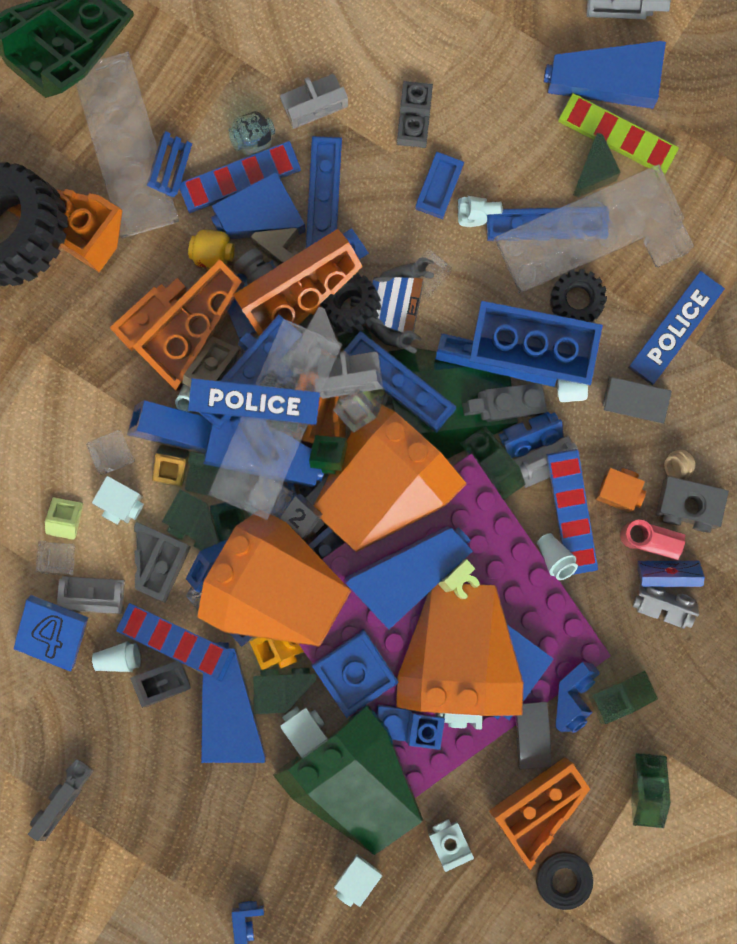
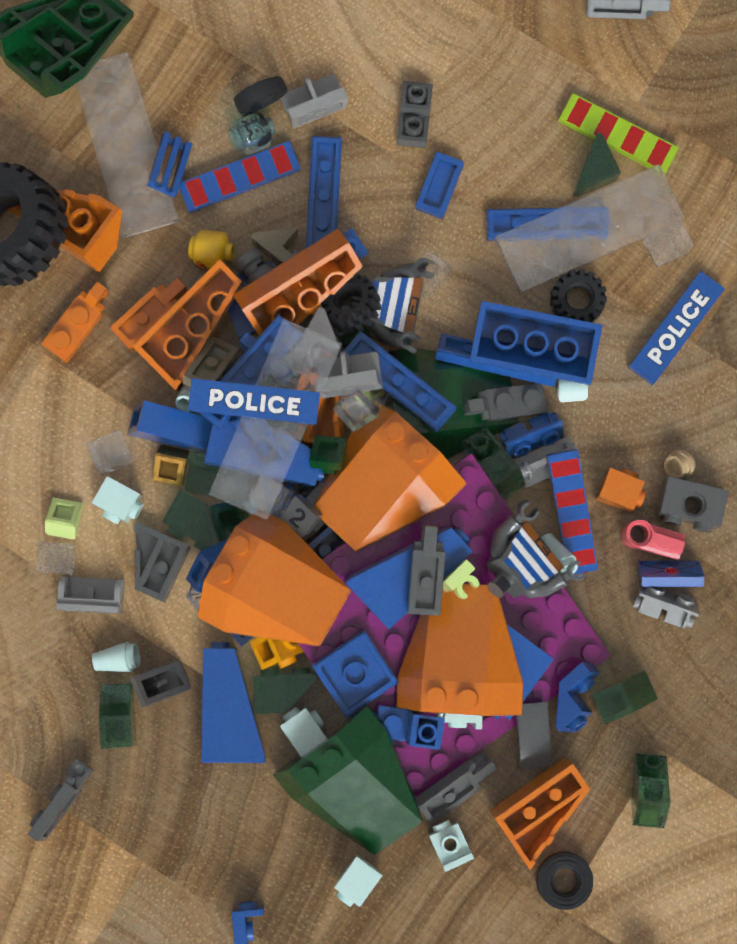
blue tile [13,595,89,672] -> none
tile [116,603,235,681] -> none
blue slope [210,172,306,239] -> none
light aqua piece [458,196,503,227] -> none
blue slope [544,41,666,109] -> none
dark grey hinge [603,377,672,424] -> none
none -> orange hinge [41,282,109,363]
none -> clear green slope [99,683,137,749]
none -> black tyre [233,76,288,114]
none -> dark grey hinge [407,525,446,616]
none -> dark grey hinge [415,751,497,824]
none -> torso [487,500,588,598]

